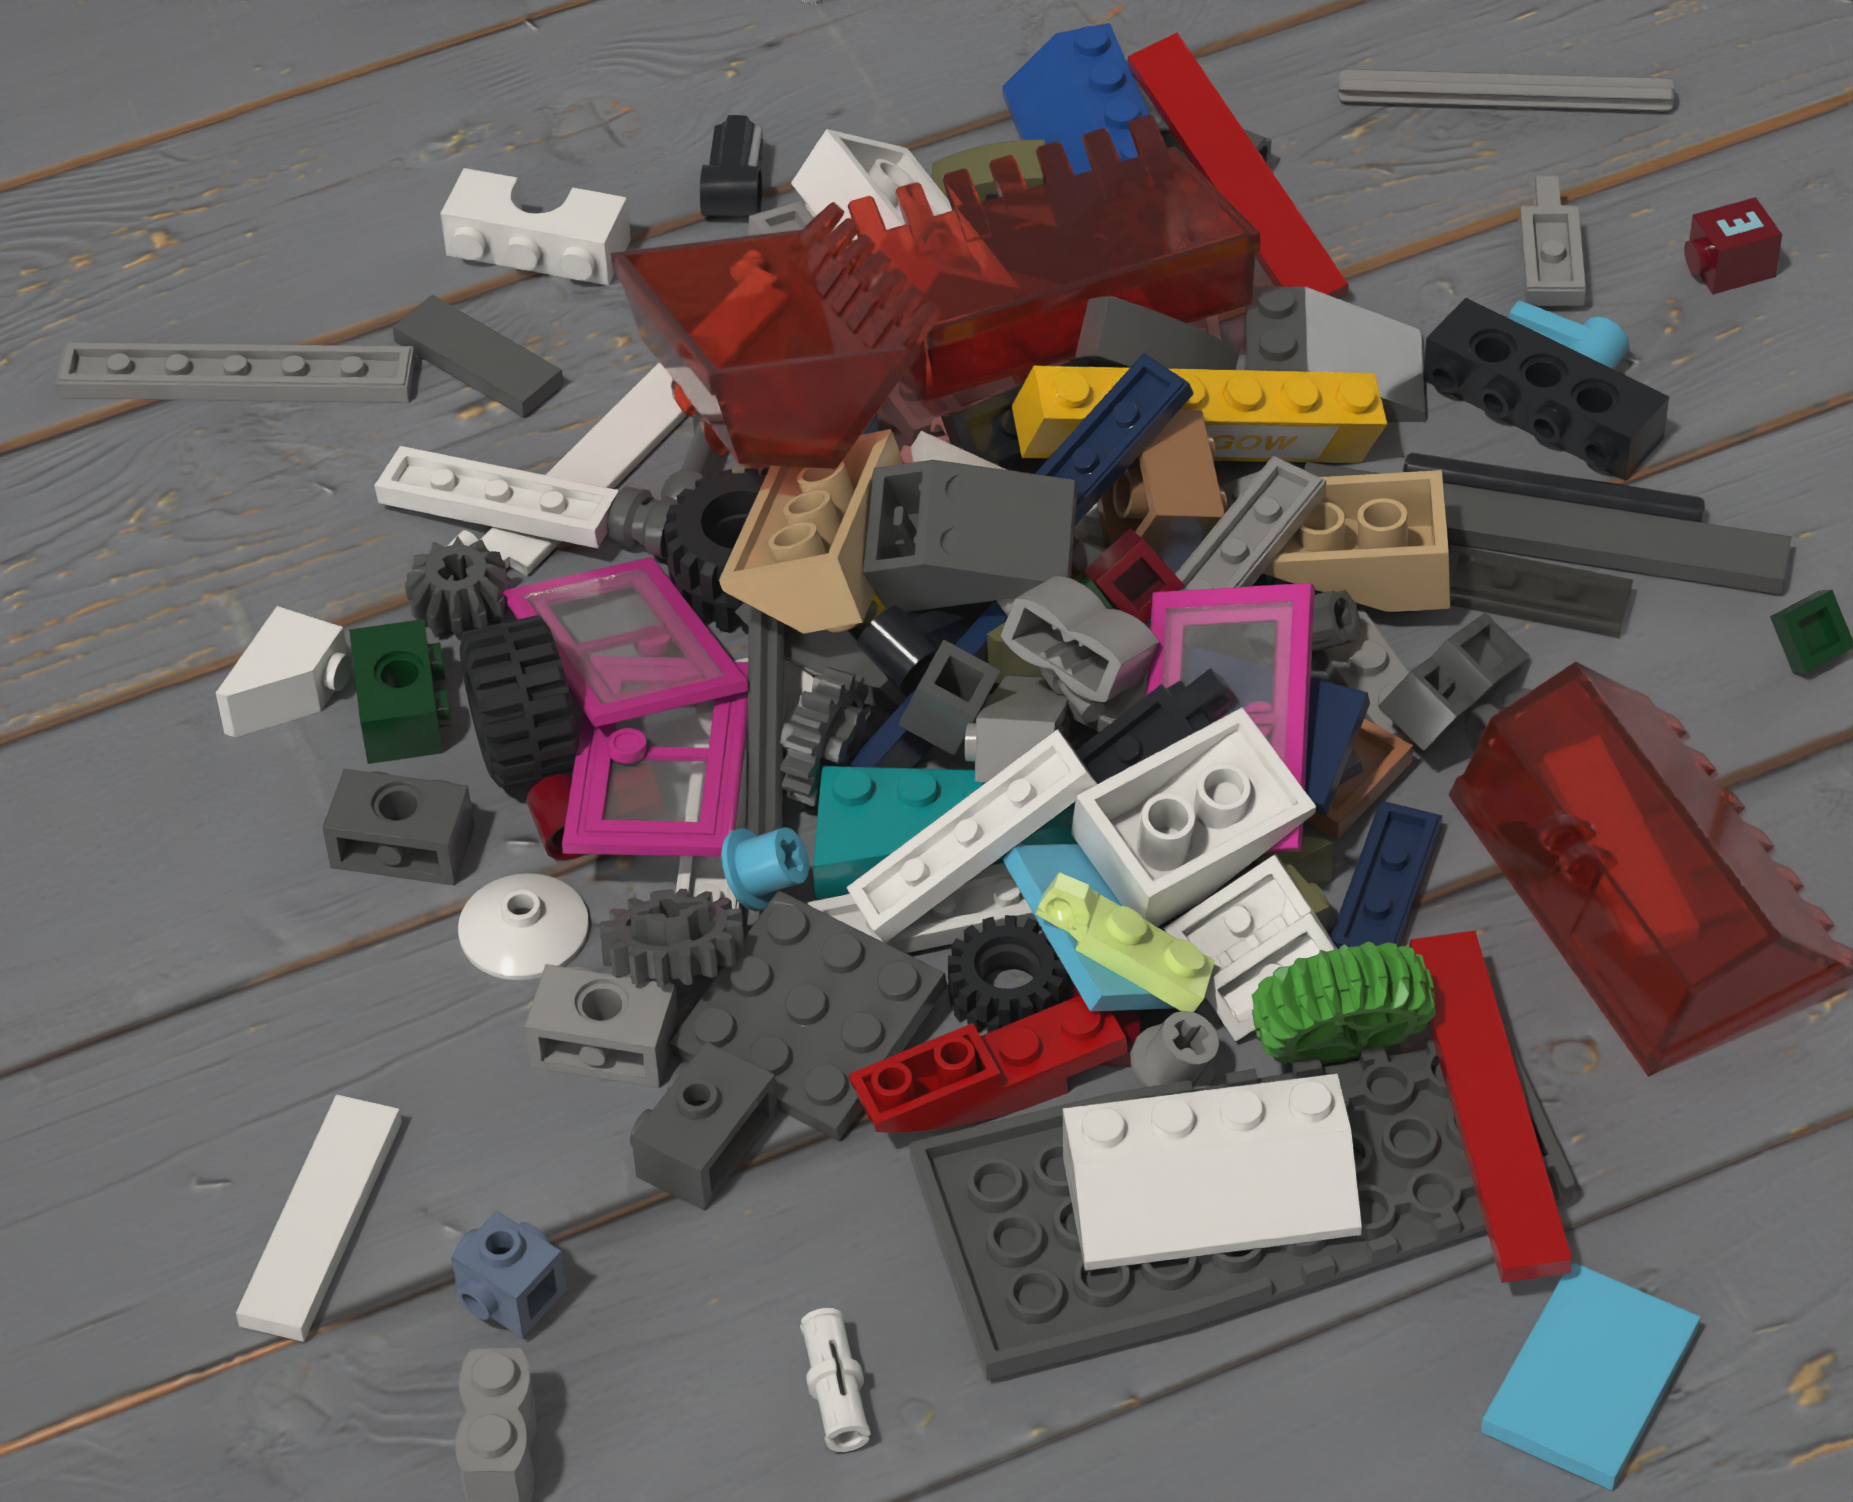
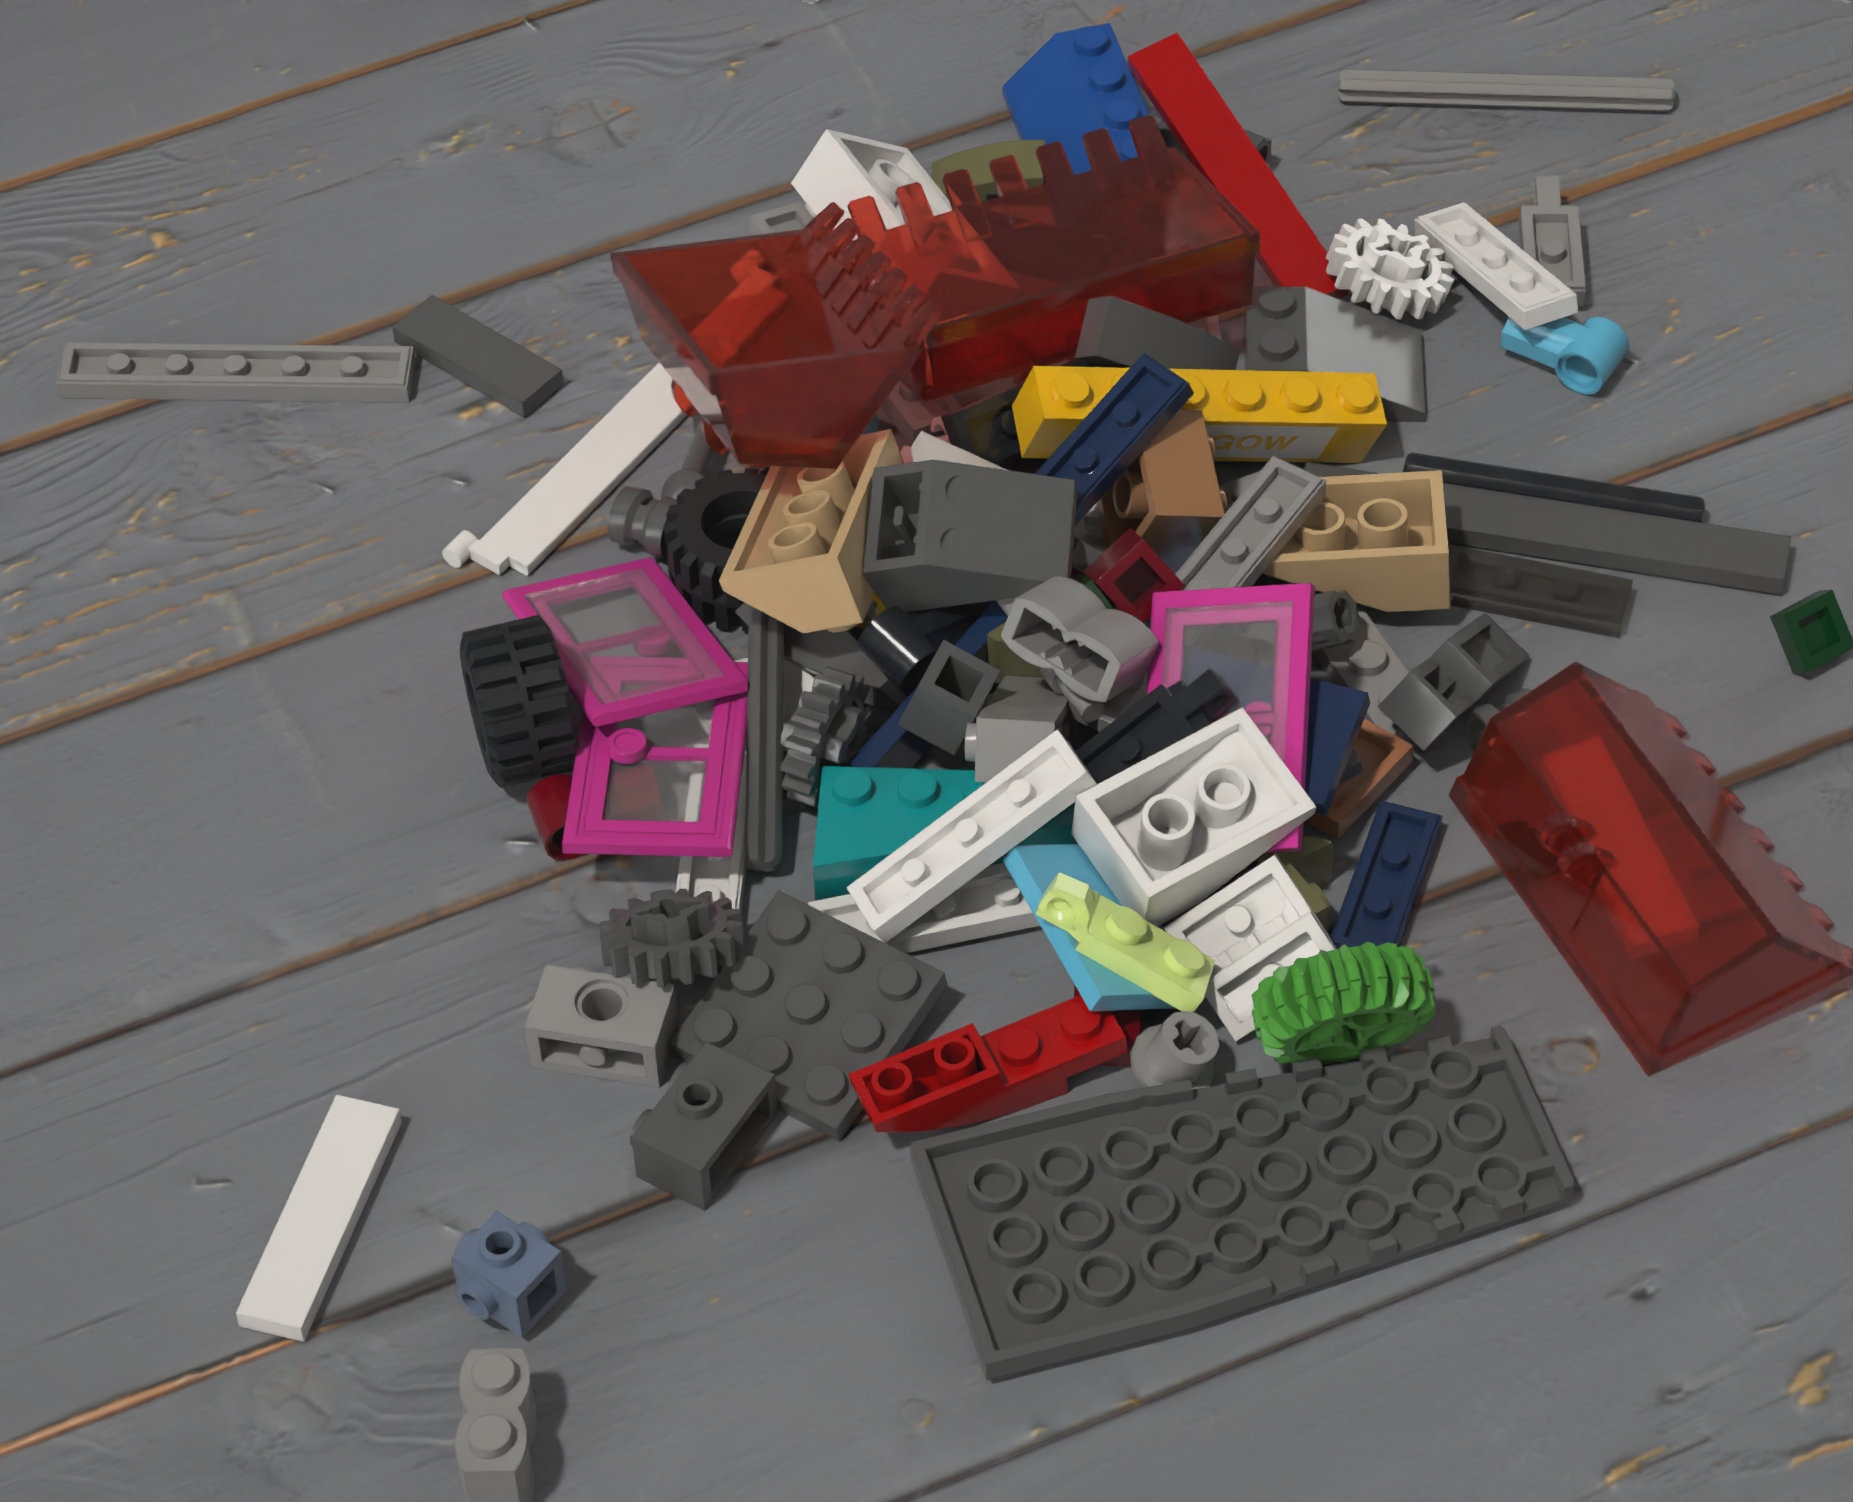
white slope [216,606,352,738] -> none
dark grey brick [322,769,475,886] -> none
dark green brick [349,619,452,764] -> none
white plate [374,446,619,548] -> none
dark grey gear [405,536,512,641] -> none
white arch [440,168,631,286] -> none
white dish [458,873,589,981] -> none
black piece [700,115,764,217] -> none
medium azure piece [721,827,809,911] -> none
white pin [800,1308,871,1452] -> none
black tyre [947,915,1068,1033] -> none
white slope [1063,1074,1362,1271] -> none
red tile [1409,931,1572,1283] -> none
black brick [1423,298,1669,481] -> none
medium azure tile [1481,1262,1701,1491] -> none
dark red brick [1684,197,1782,295] -> none
none -> white gear [1325,218,1454,320]
none -> white tile [1414,202,1578,330]

